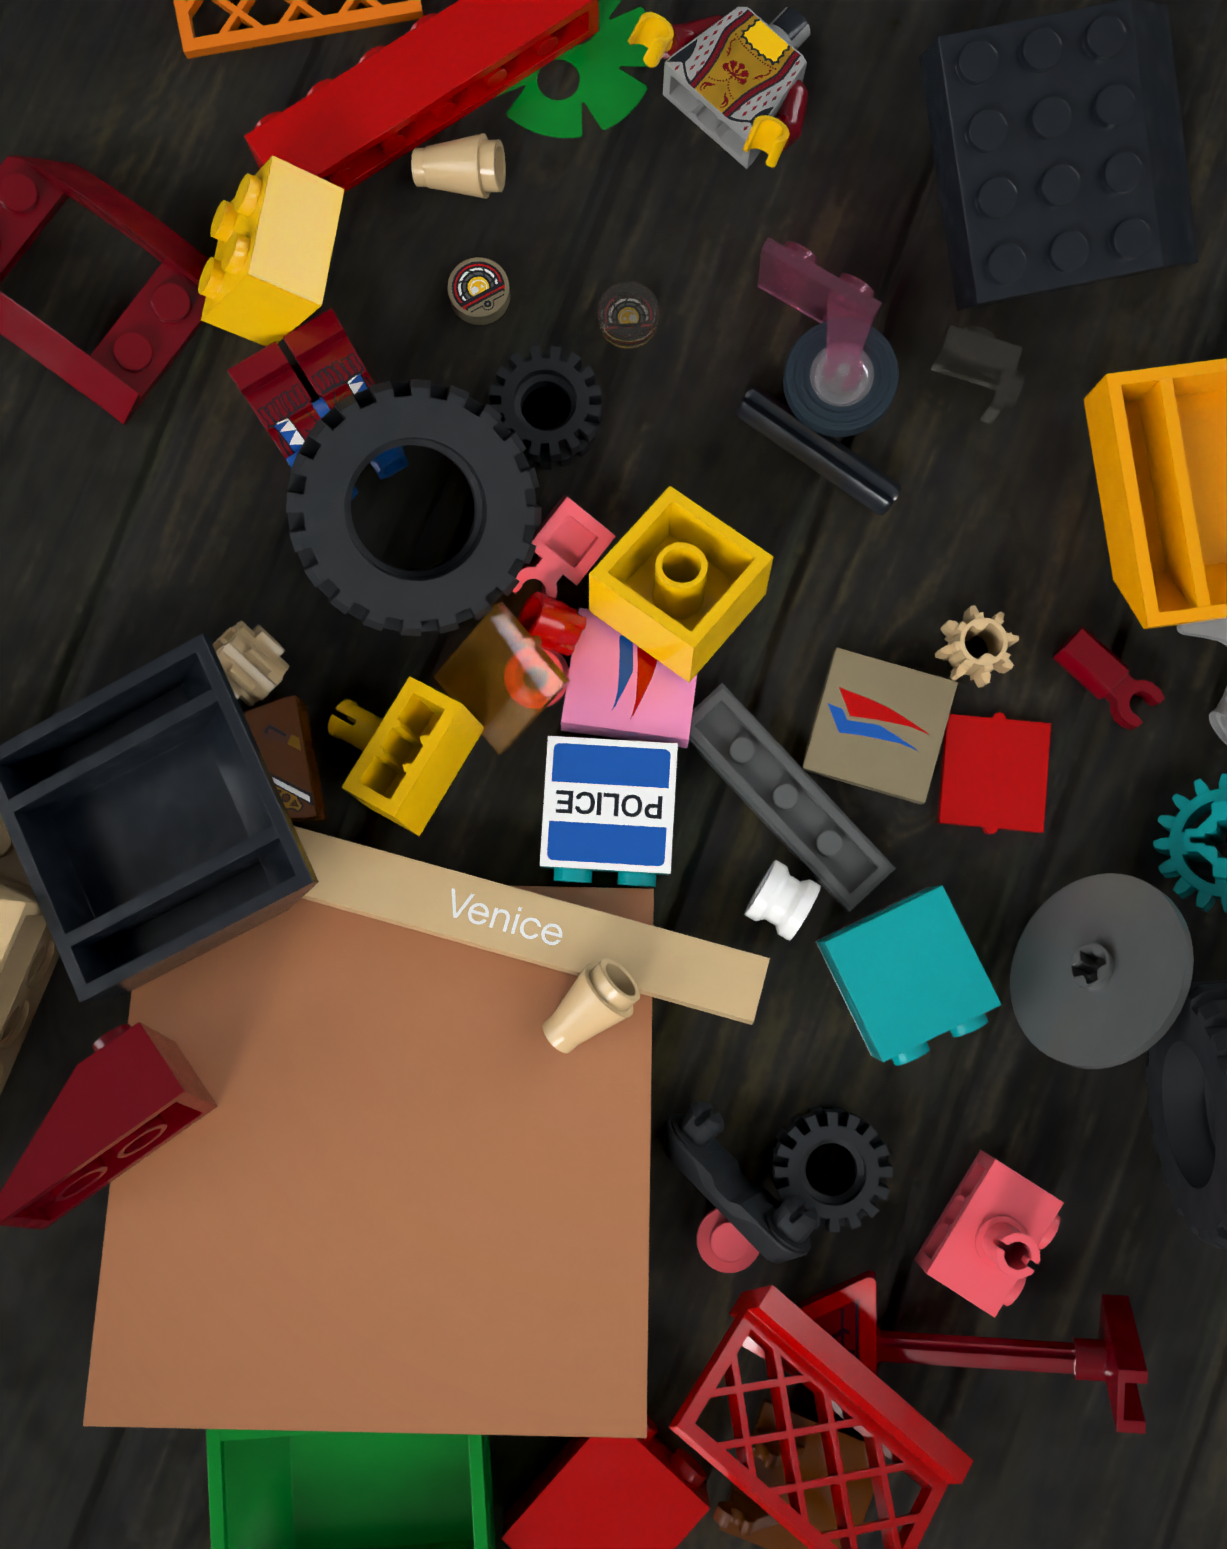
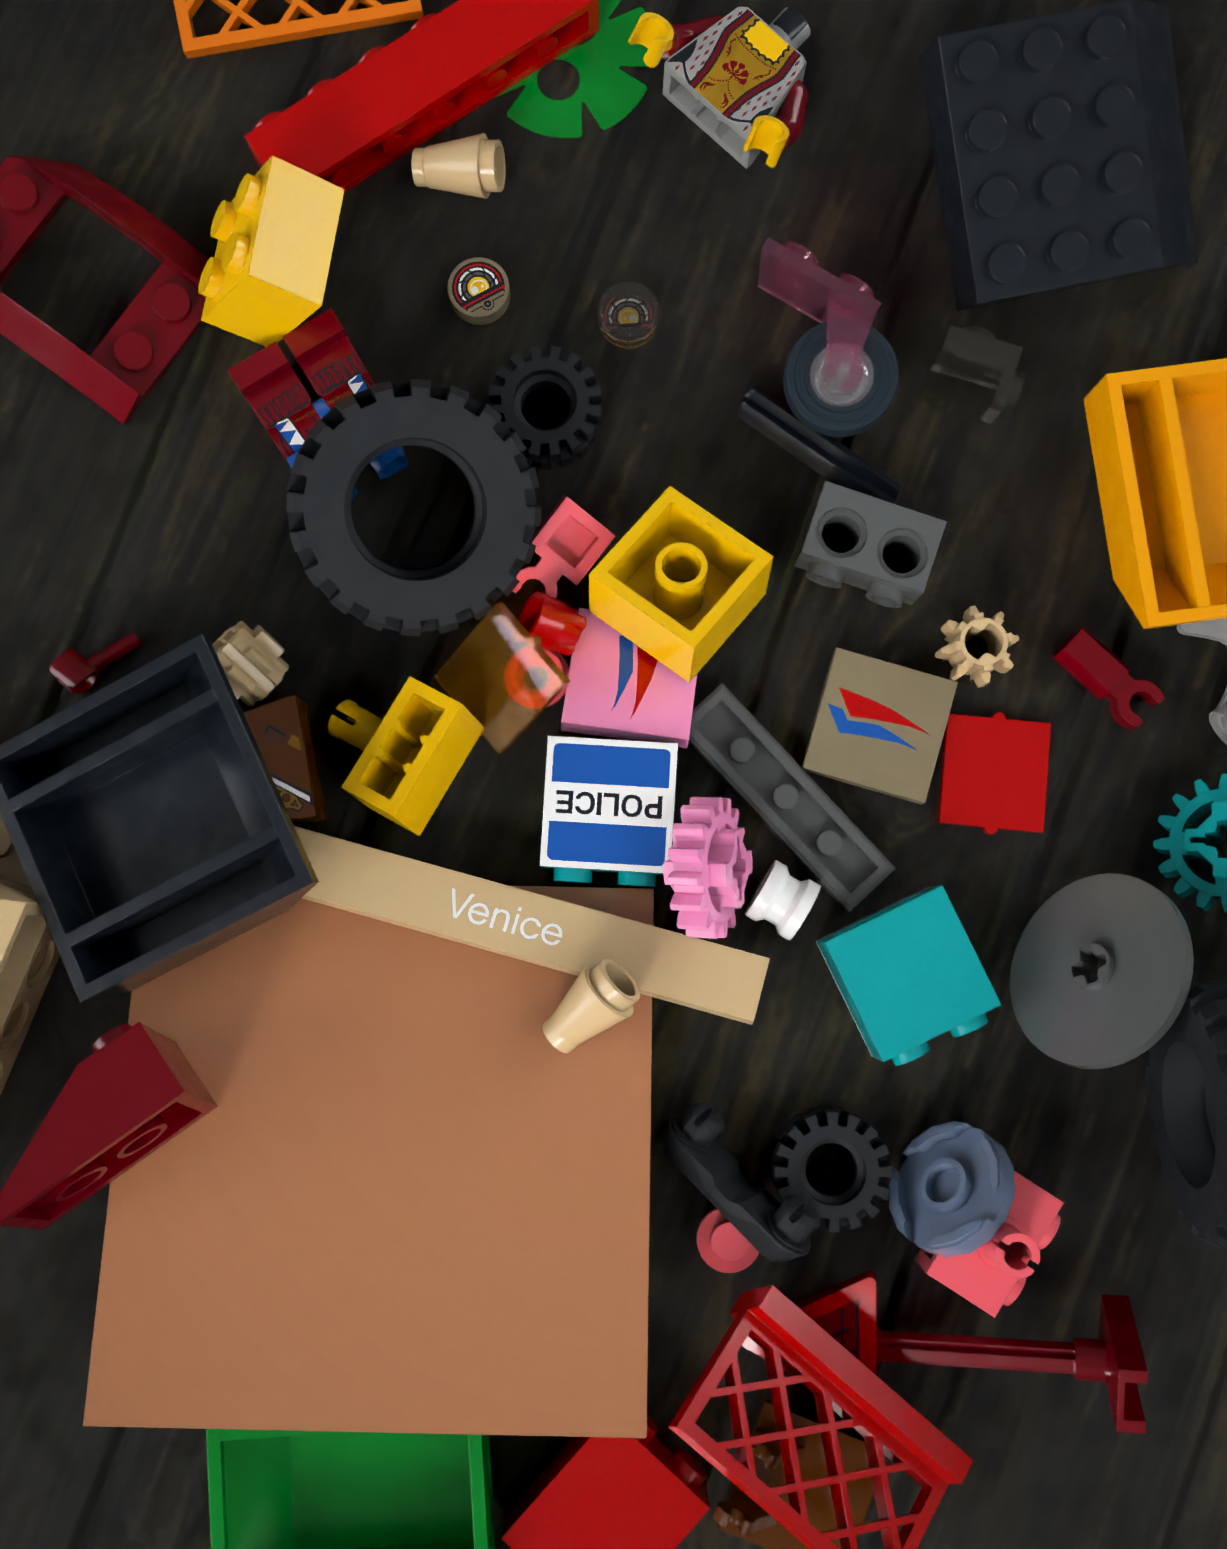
none -> dark red hand [50,632,143,694]
none -> bright pink gear [663,797,753,939]
none -> dark grey brick [794,481,947,608]
none -> sand blue tile [889,1121,1015,1258]

